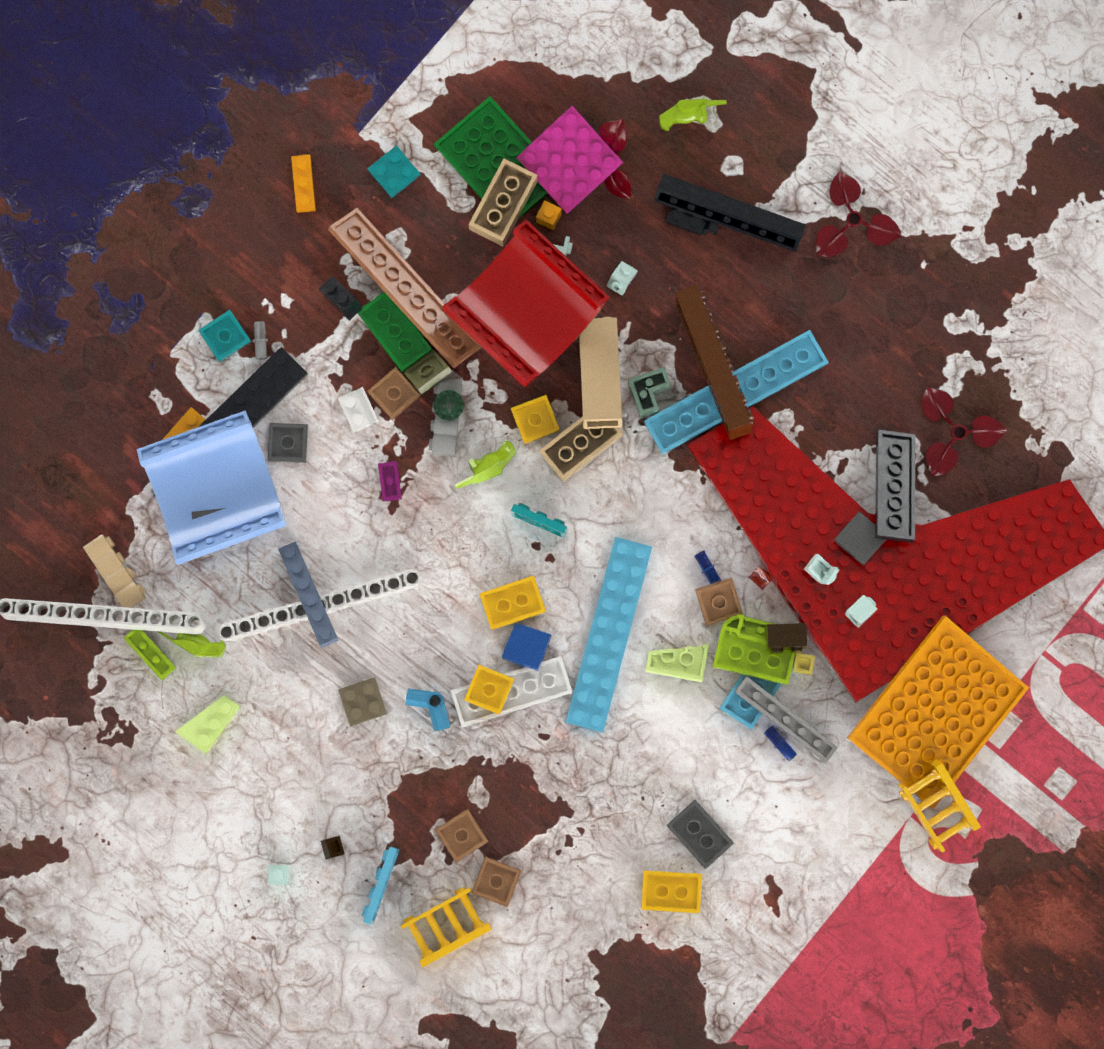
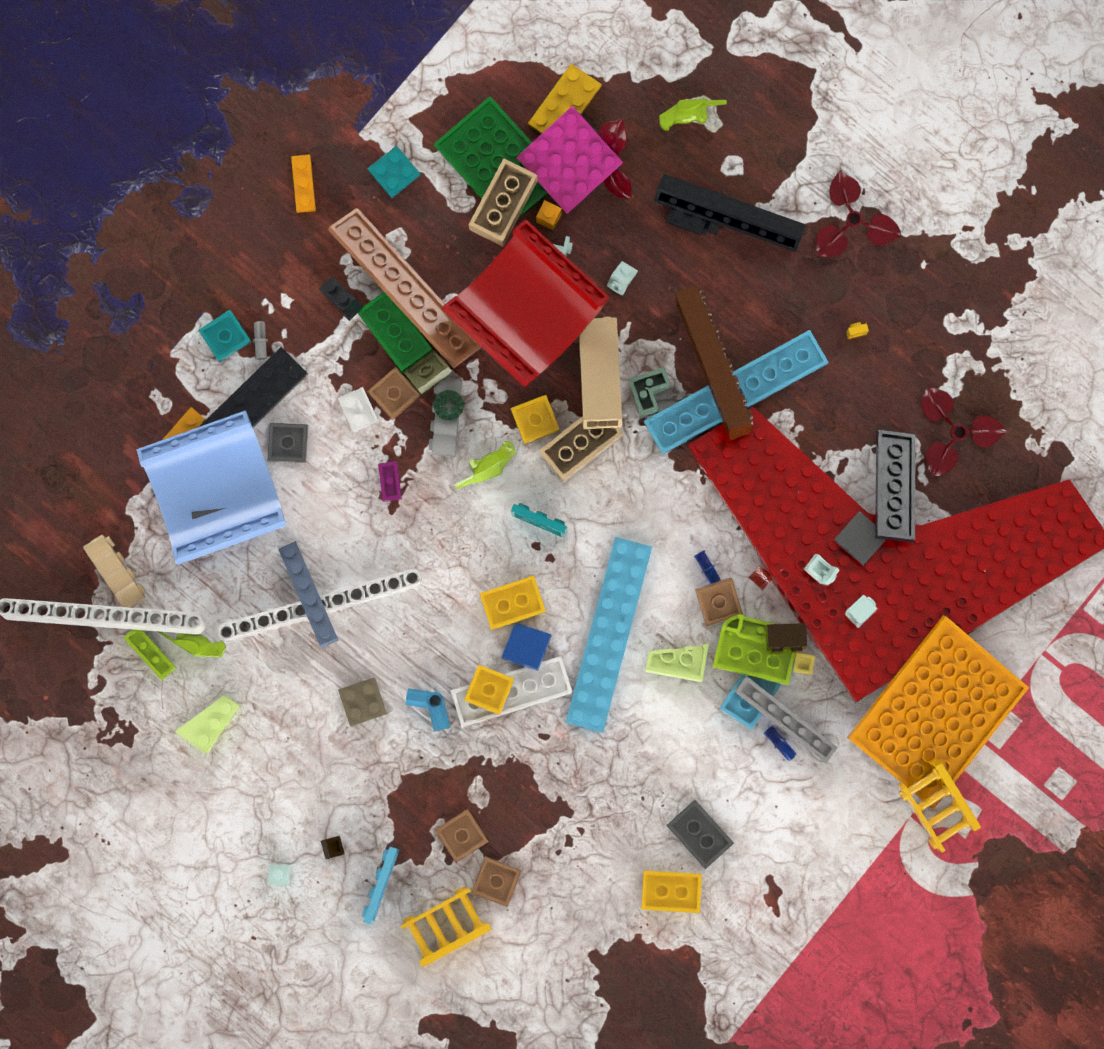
none -> yellow plate [528,64,602,134]
none -> yellow plate [846,322,869,339]

